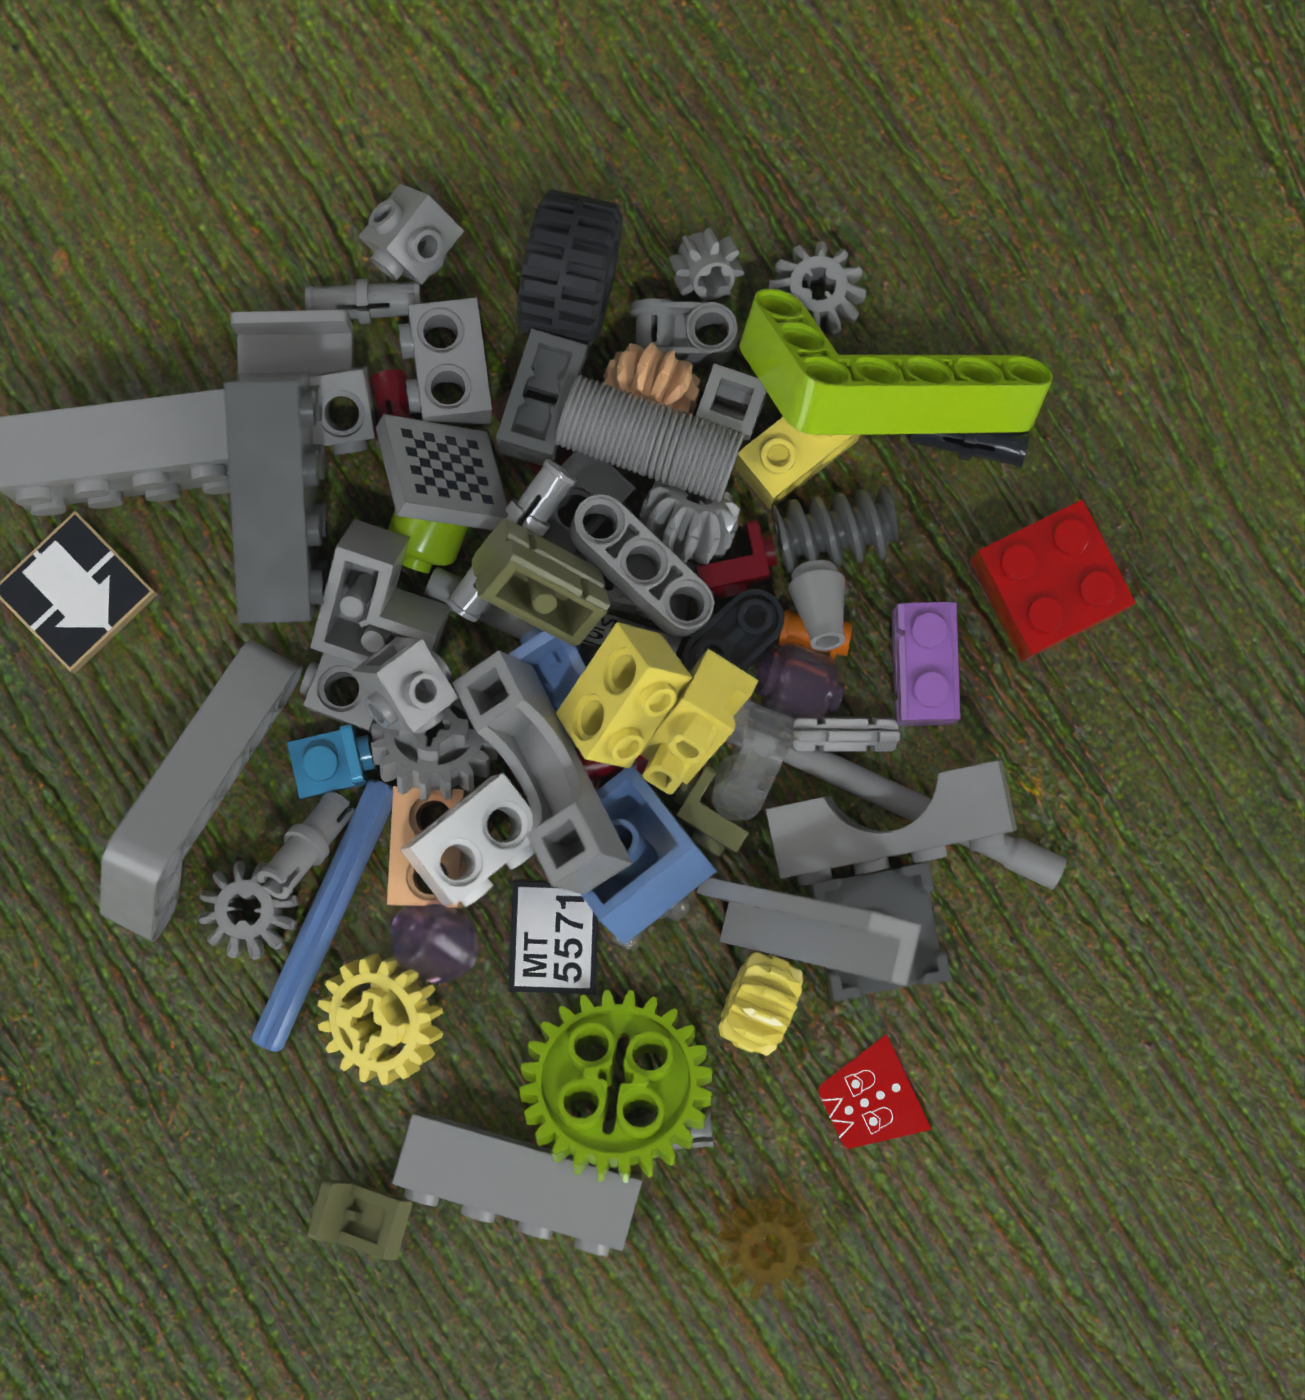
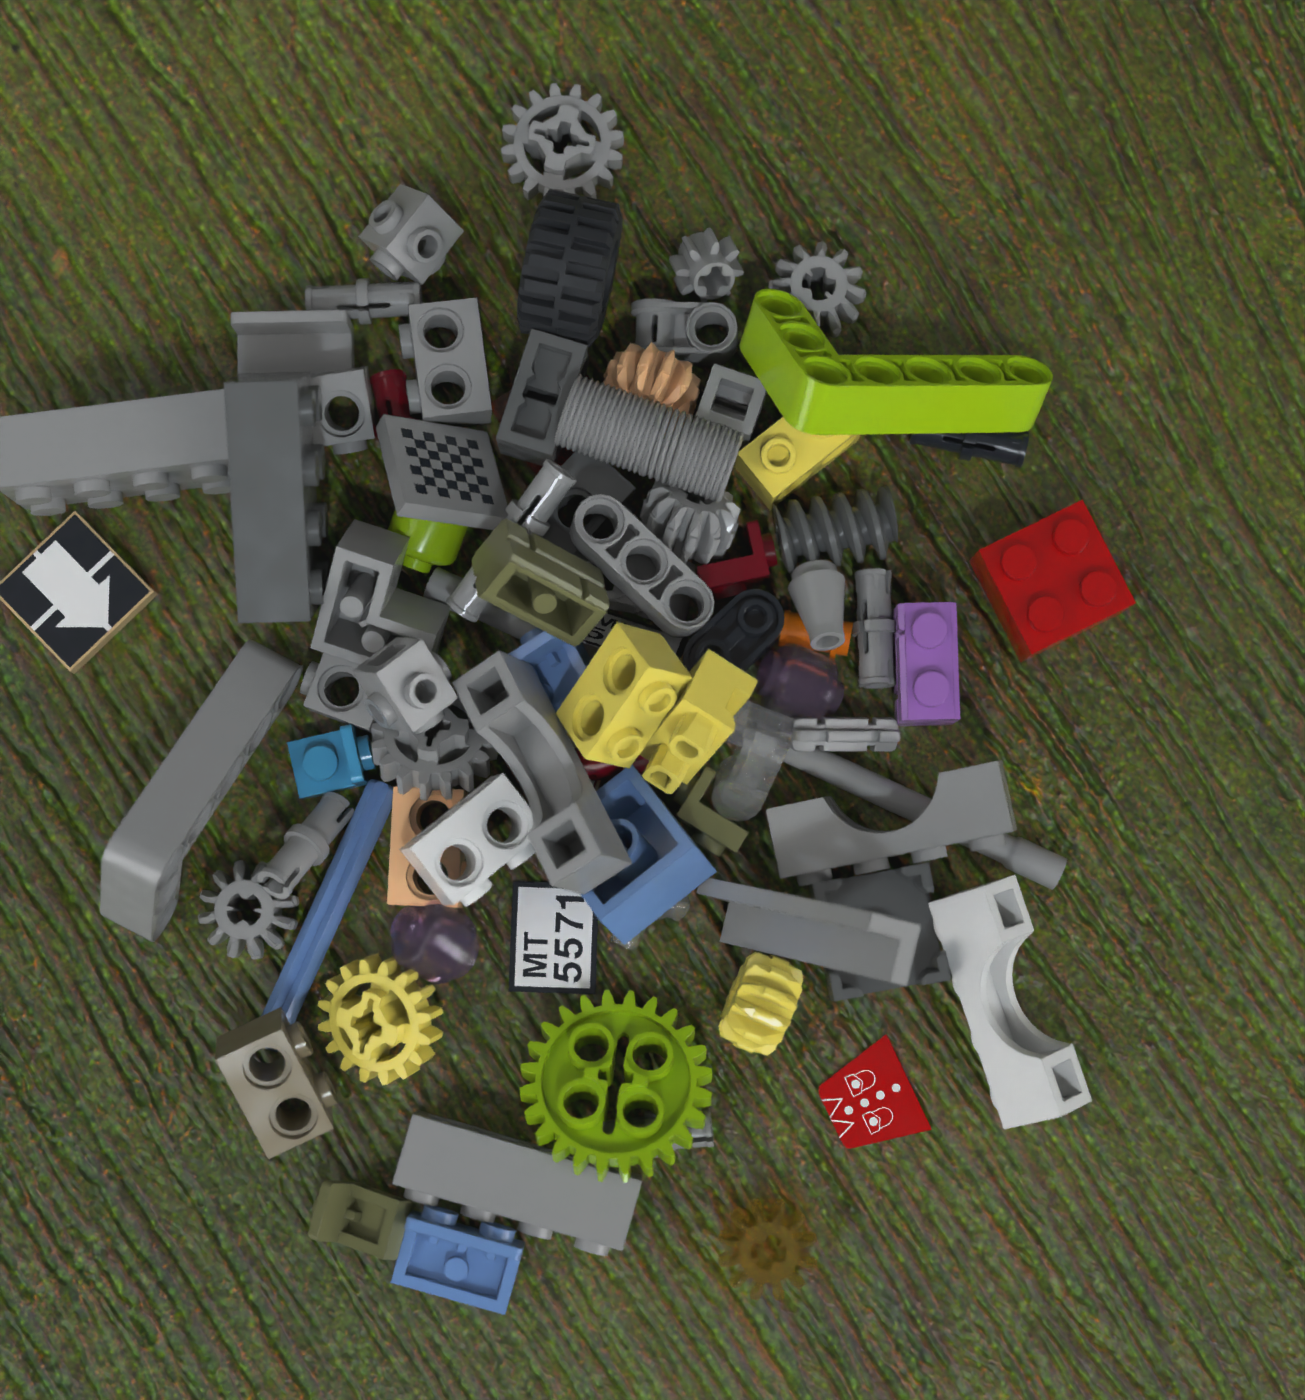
none -> dark tan brick [215,1007,339,1159]
none -> medium blue bracket [390,1205,525,1315]
none -> light grey gear [501,83,624,200]
none -> light grey pin [852,568,896,689]
none -> white arch [928,875,1092,1129]

